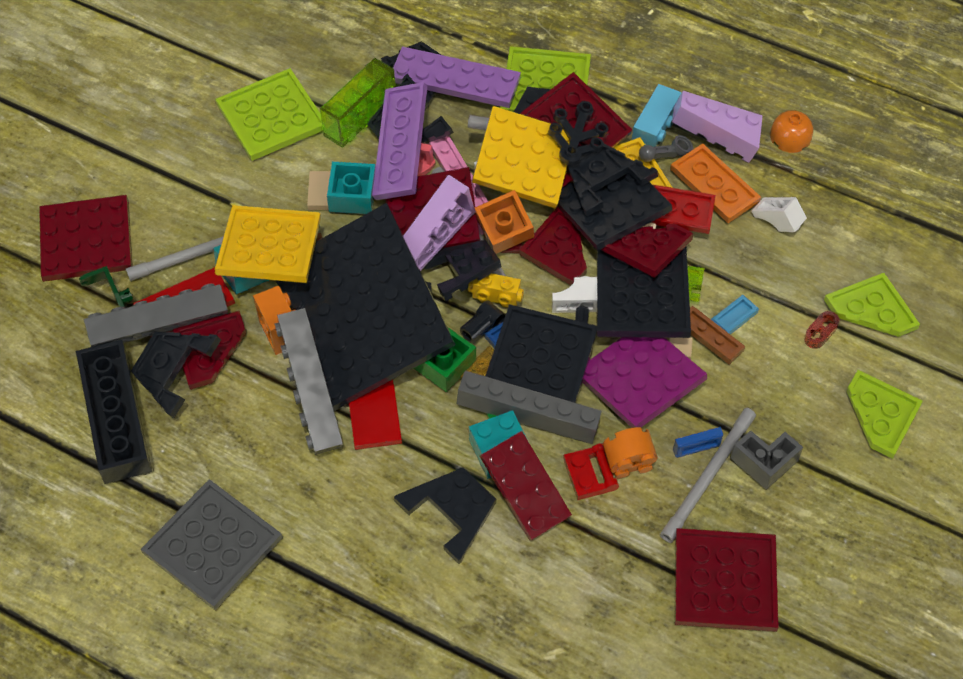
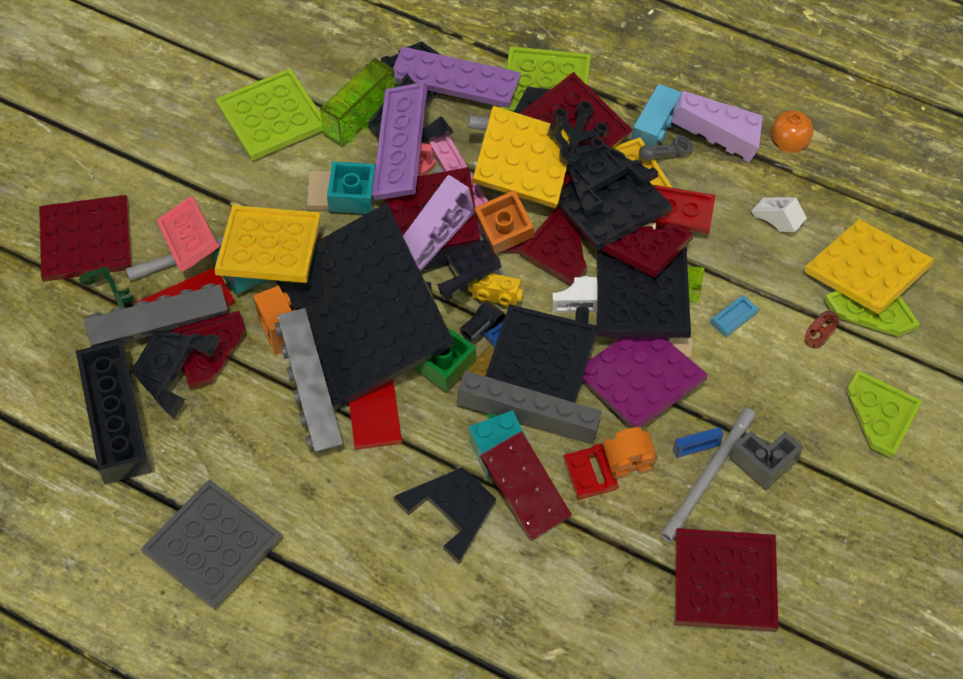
orange plate [670,144,761,223] -> none
dark orange plate [690,306,745,365] -> none
none -> coral plate [156,195,220,272]
none -> yellow plate [805,219,934,315]

